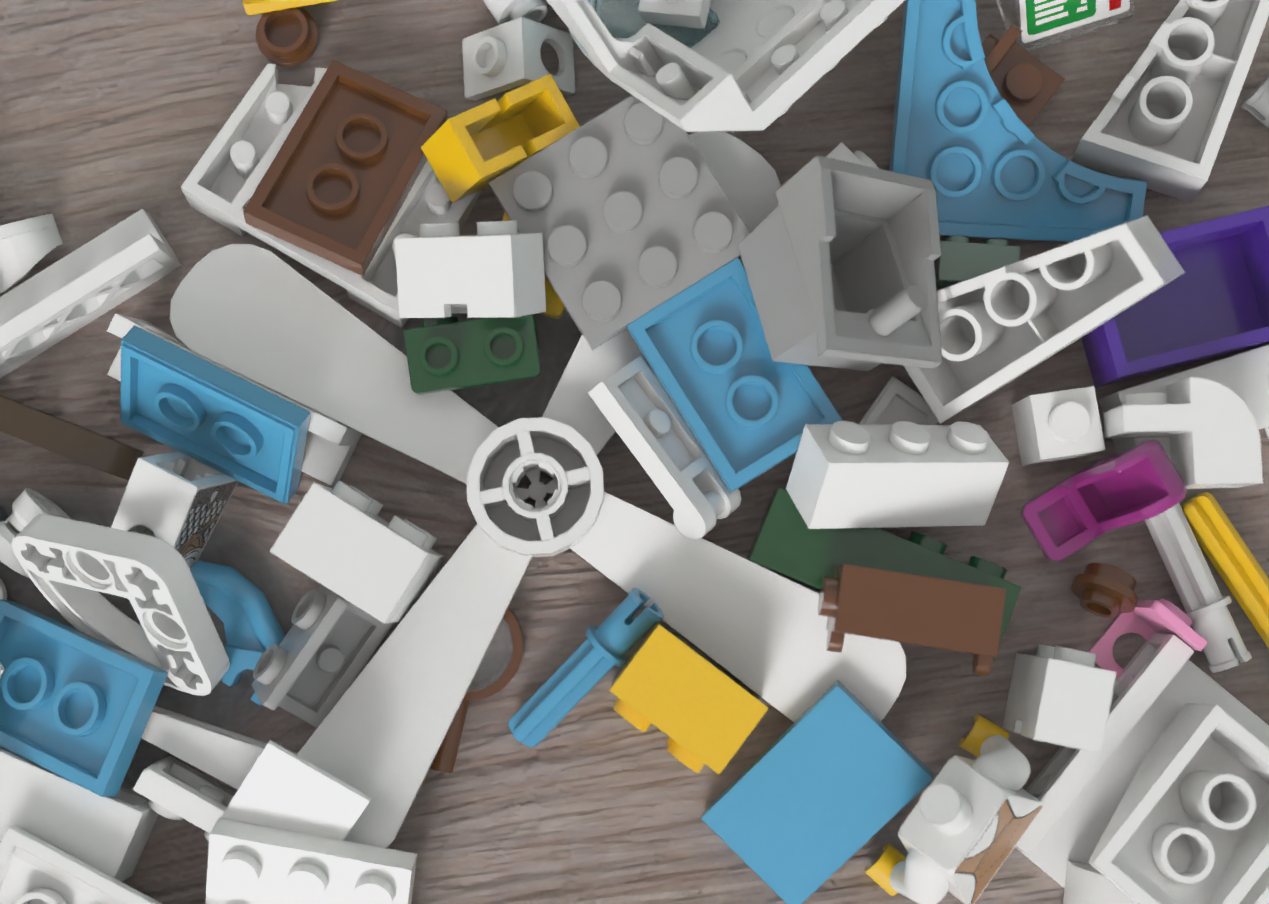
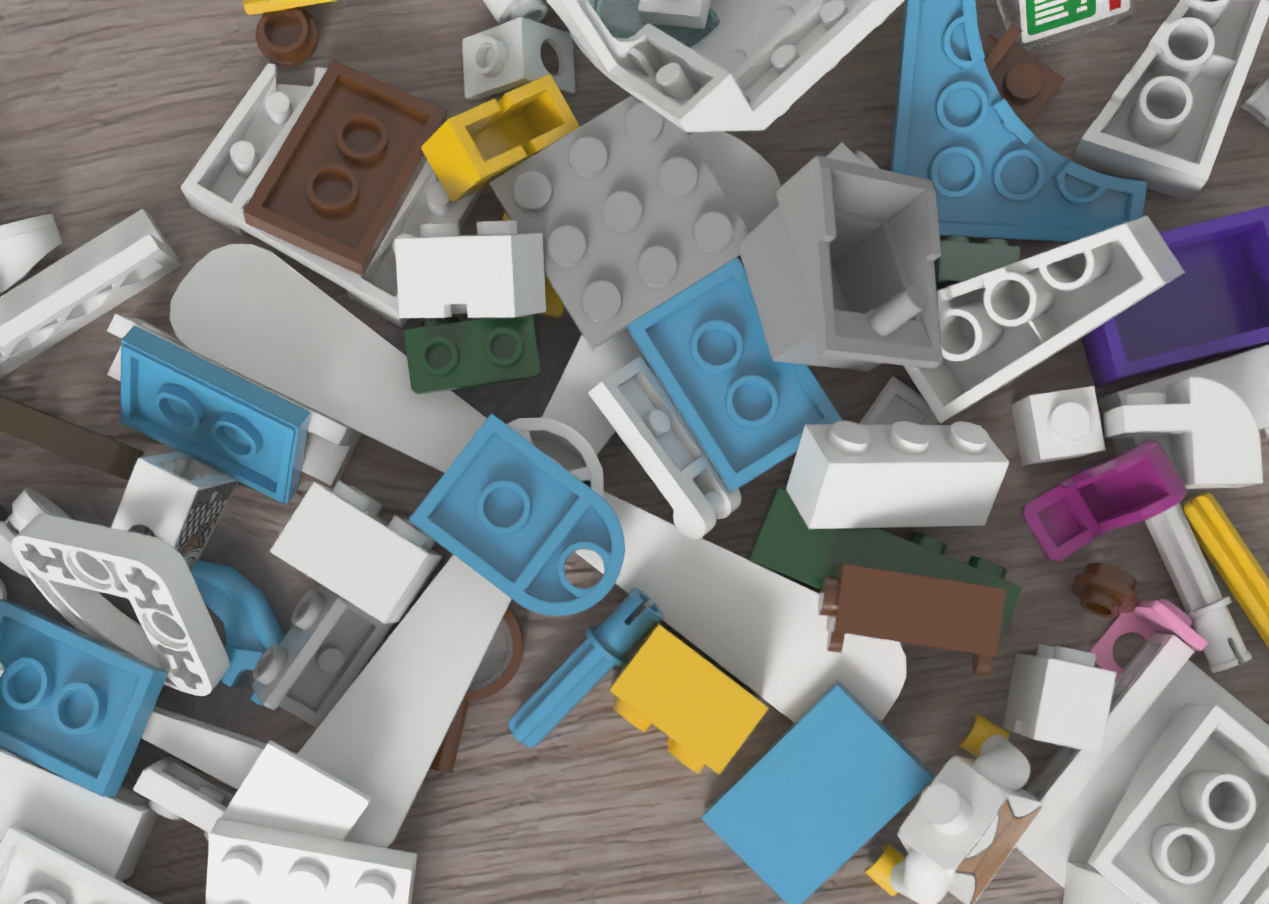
none -> dark azure tile [409,413,625,616]

